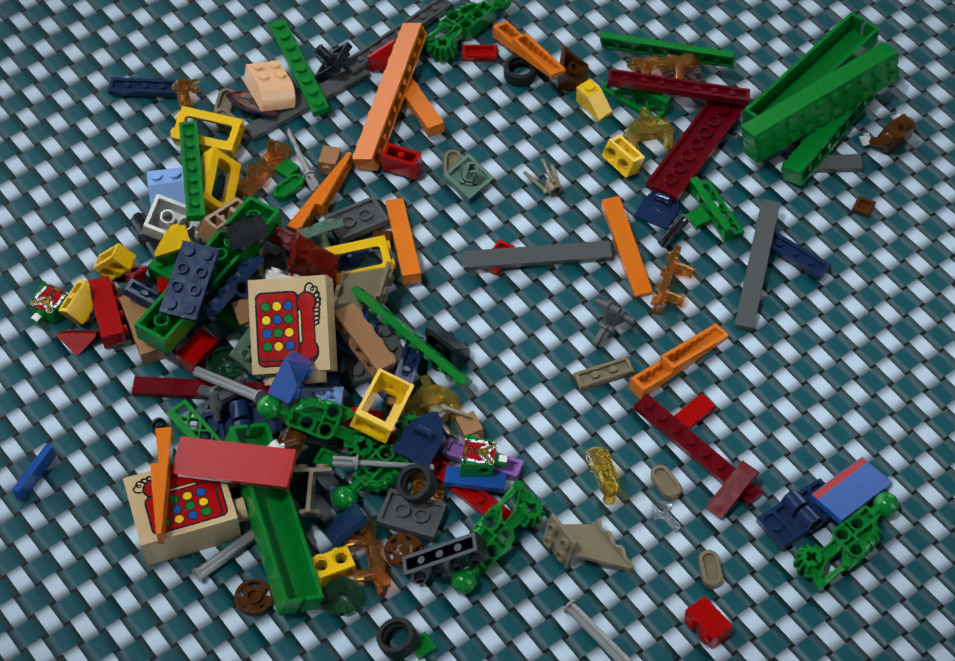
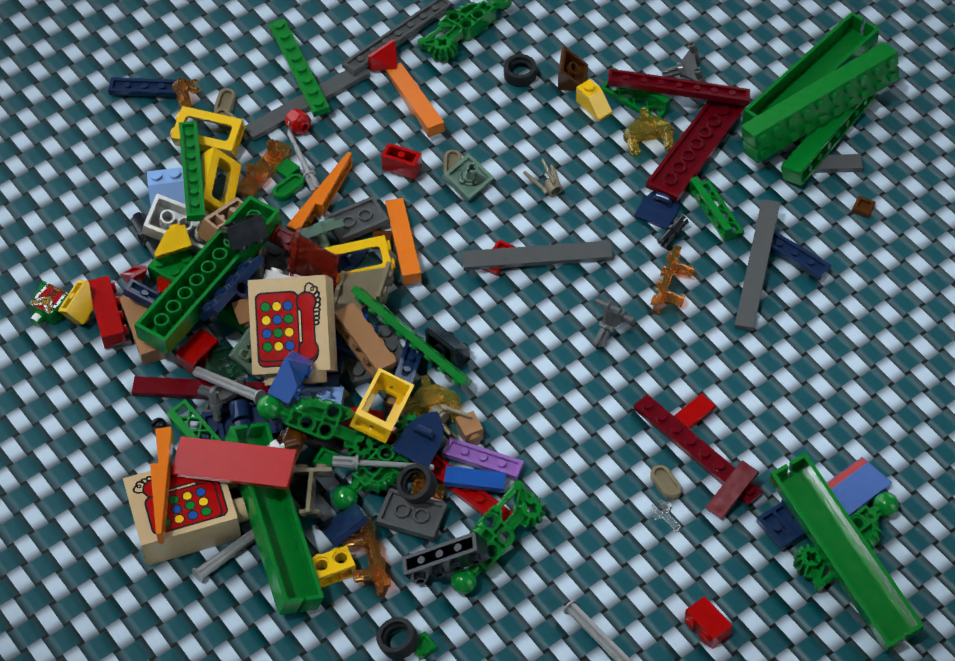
blue tile [13,444,56,502] -> none
red slope [57,330,99,356] -> none
yellow brick [93,243,137,281] -> none
dark blue plate [159,240,221,322] -> none
shield [226,91,277,118] -> none
reddish brown wheel [234,579,274,616] -> none
light nougat brick [244,60,296,112] -> none
black plate [314,42,352,82] -> none
medium nougat brick [318,145,342,175] -> none
clear green plate [322,575,363,618] -> none
orange brick [352,23,427,171] -> none
reddish brown wheel [384,532,423,569] -> none
torso [460,434,508,477] -> none
red tile [462,44,497,62] -> none
orange slope [492,21,566,78] -> none
dark tan piece [543,513,634,571] -> none
dark tan tile [573,356,635,392] -> none
clear yellow connector [586,447,619,505] -> none
green plate [599,32,737,69] -> none
orange slope [601,196,653,299] -> none
yellow brick [602,135,645,178] -> none
clear orange plate [627,53,700,79] -> none
orange slope [628,323,729,399] -> none
green tile [686,207,712,230] -> none
dark tan tile [698,550,723,589] -> none
reddish brown torso [859,111,916,154] -> none
none -> red head [285,108,311,135]
none -> green piece [769,452,924,653]

